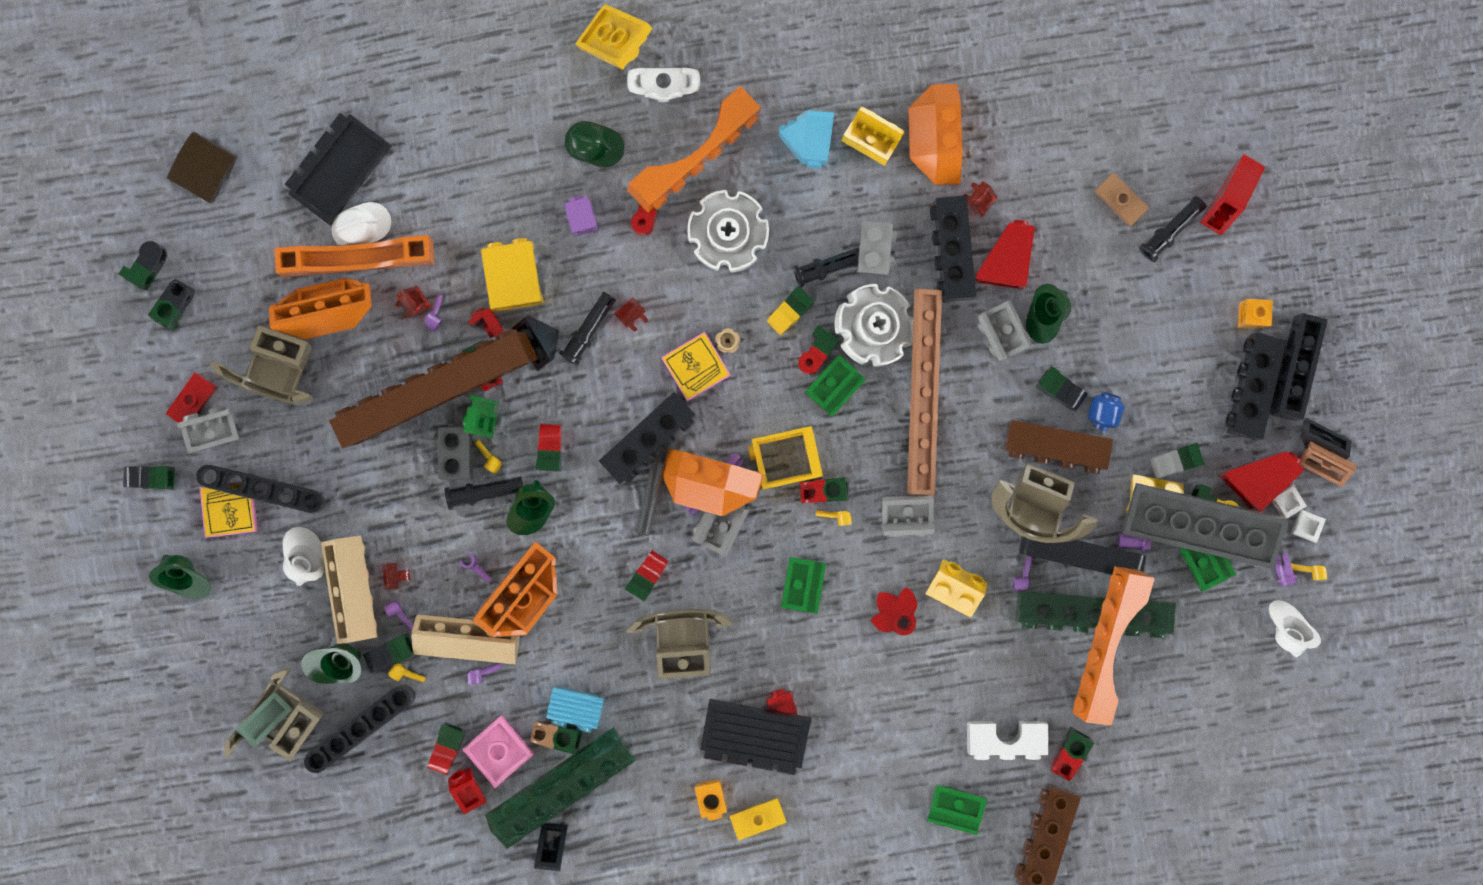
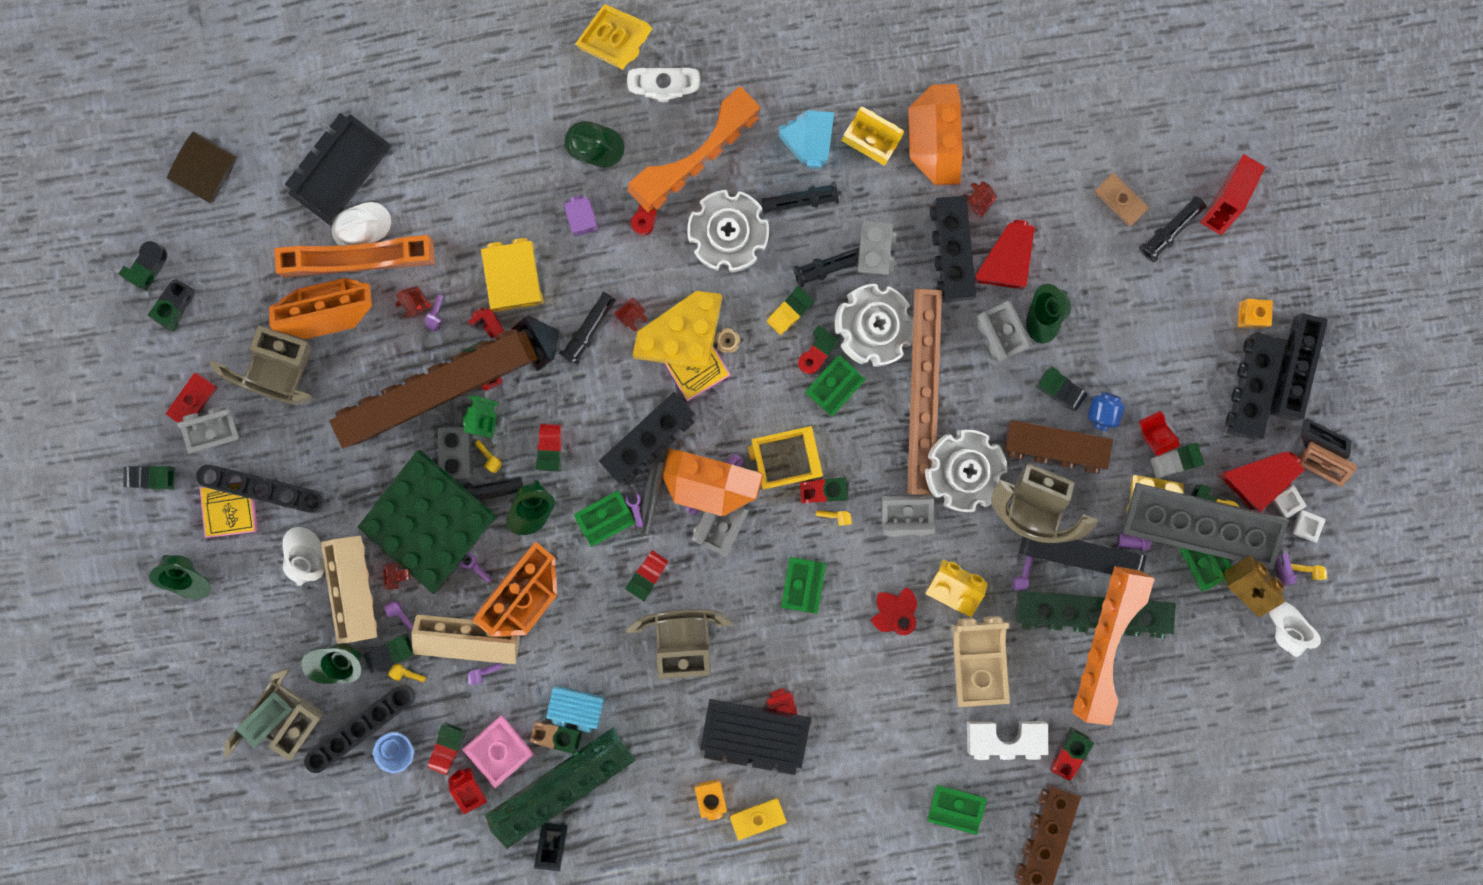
none -> dark green plate [357,450,497,594]
none -> light blue hair [373,731,414,773]
none -> green plate [573,490,636,547]
none -> medium lavender hand [625,493,643,528]
none -> yellow plate [632,291,723,369]
none -> black pin [761,181,839,214]
none -> white piece [925,430,1007,512]
none -> tan bracket [951,616,1010,707]
none -> red bracket [1139,411,1180,457]
none -> pearl gold brick [1224,555,1285,618]

